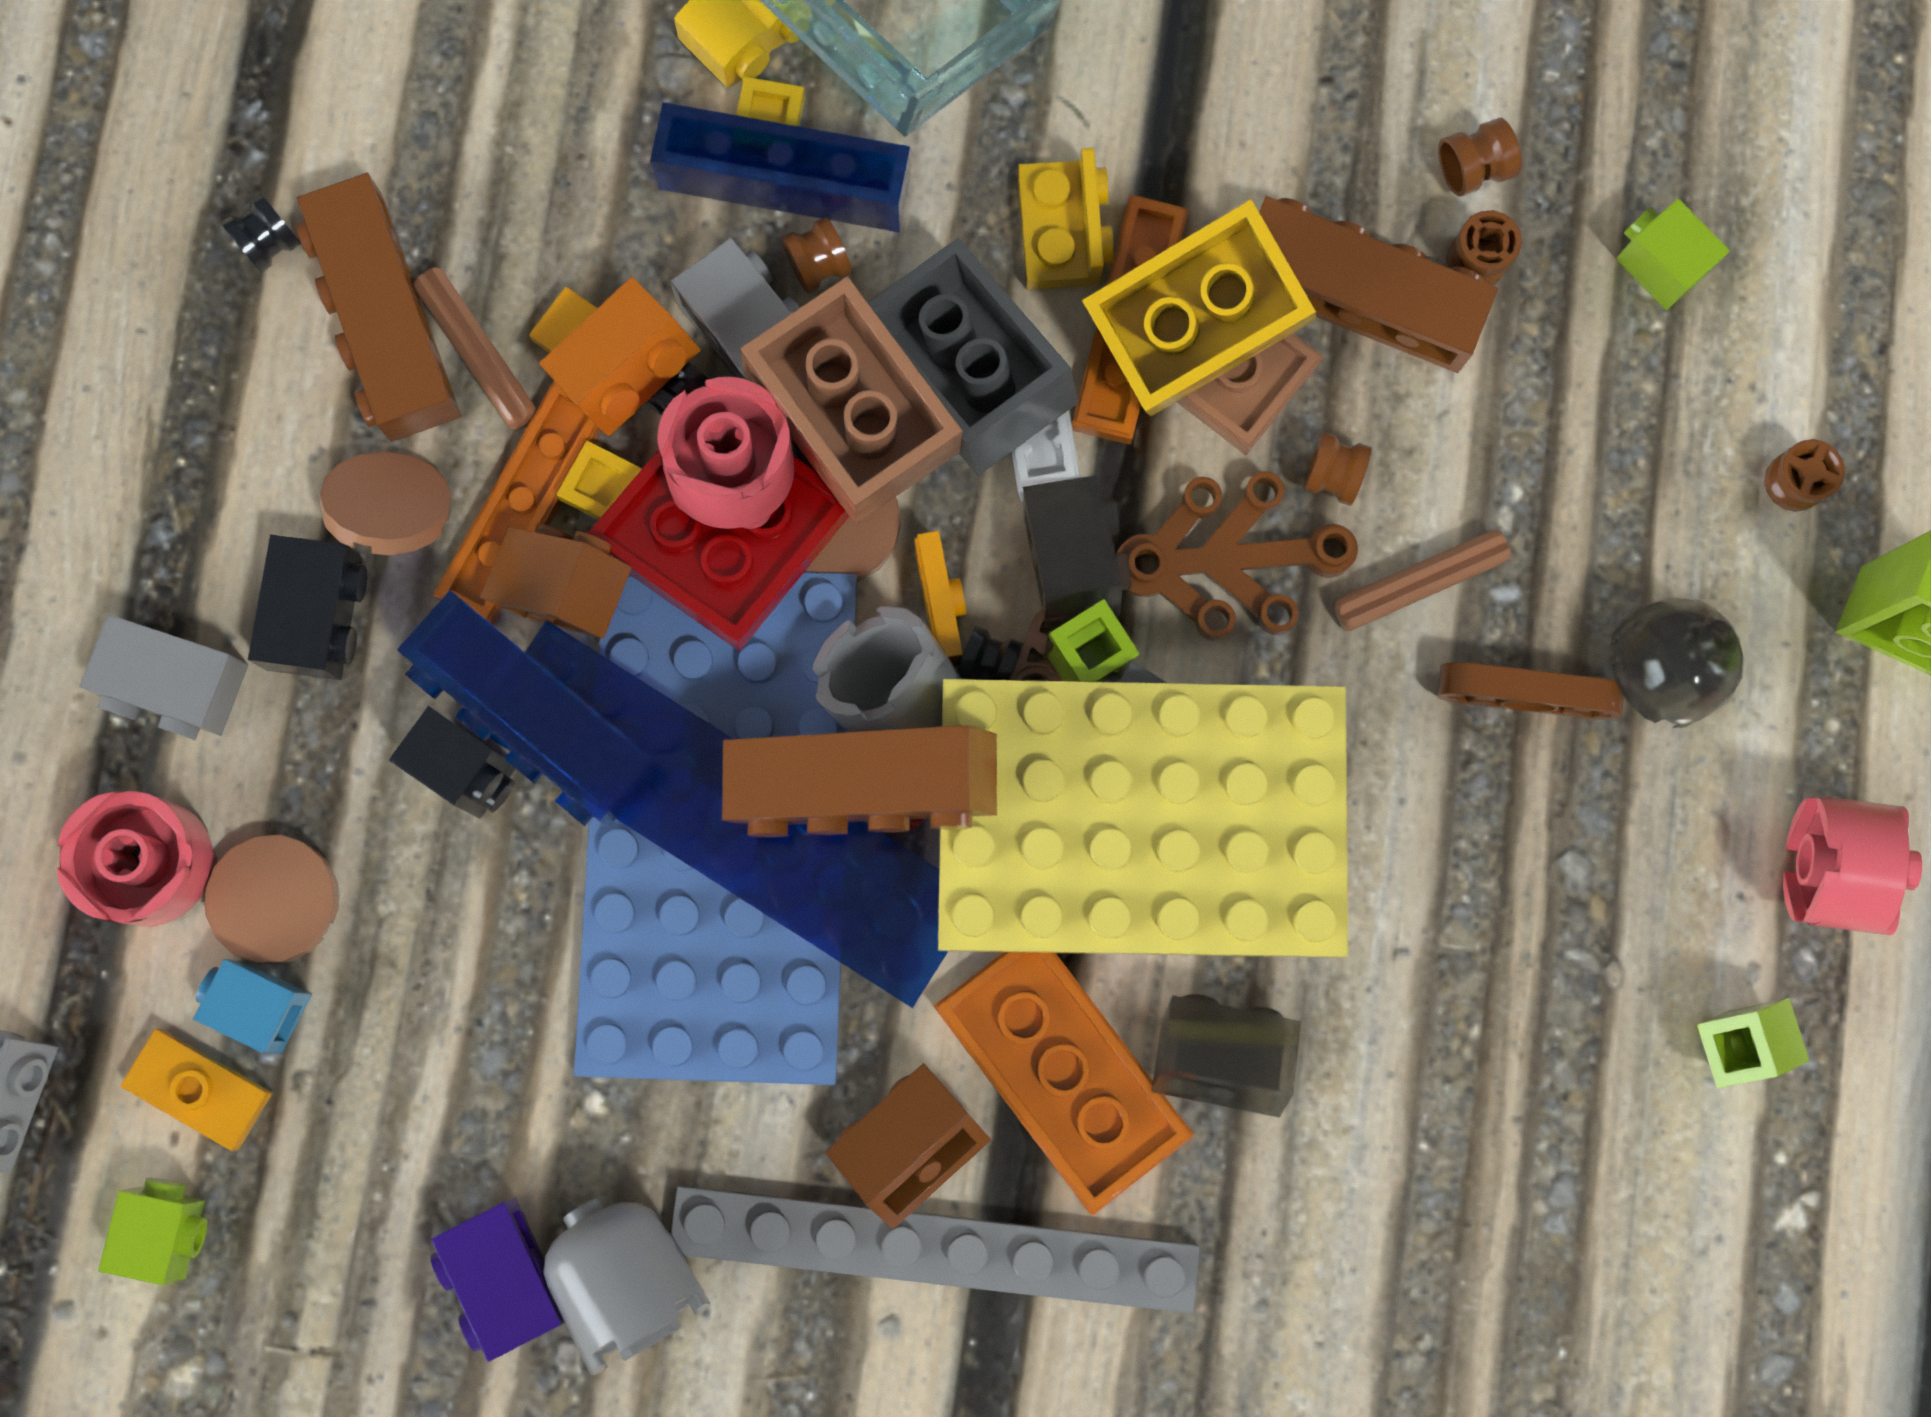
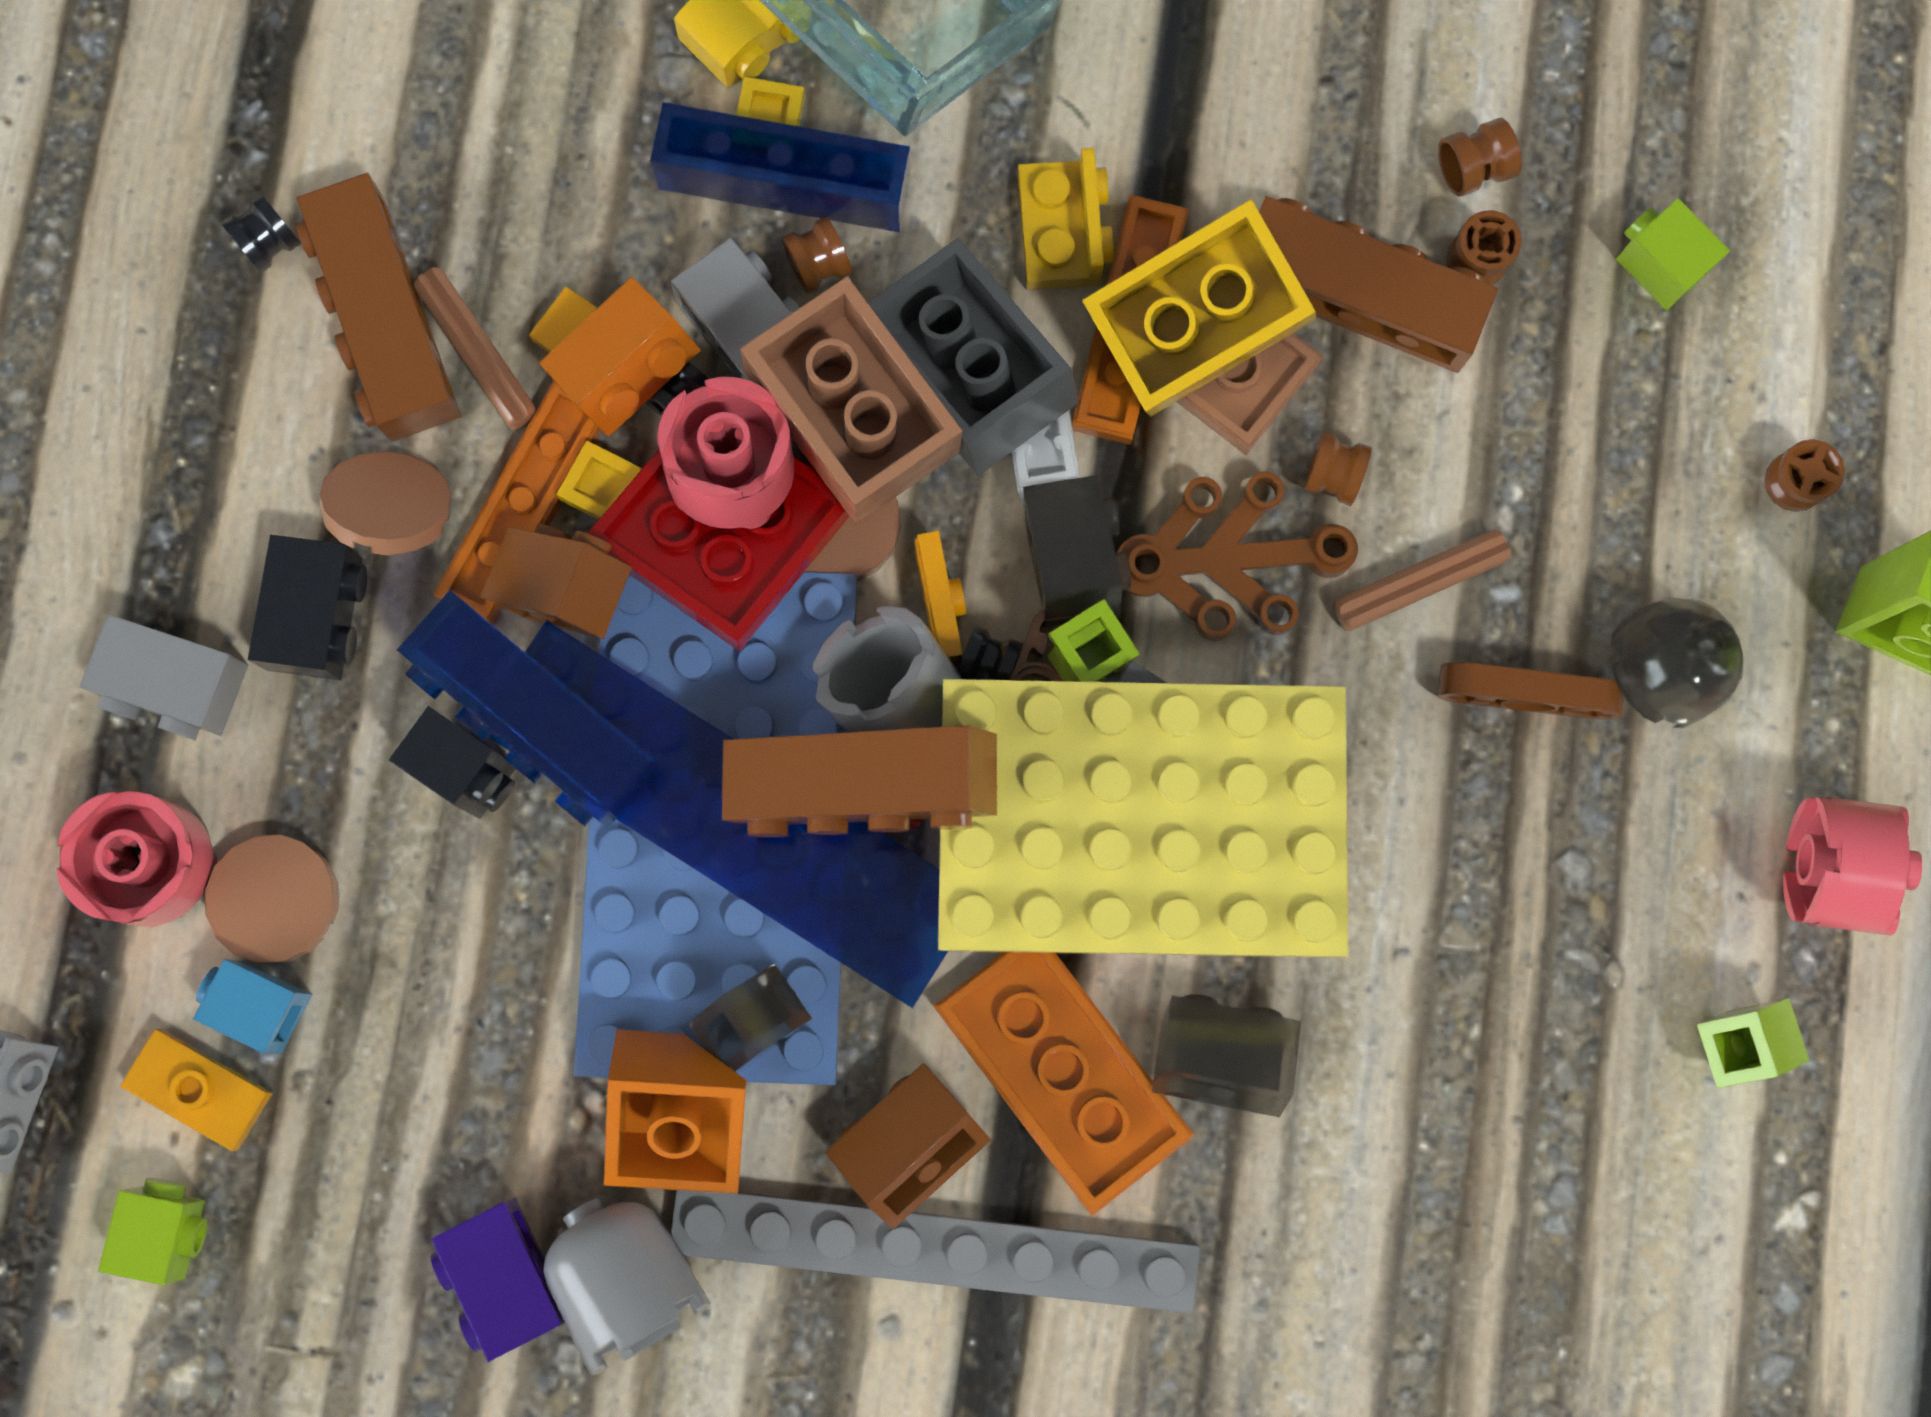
none -> orange slope [604,1029,747,1194]
none -> clear smoke brick [688,964,812,1072]

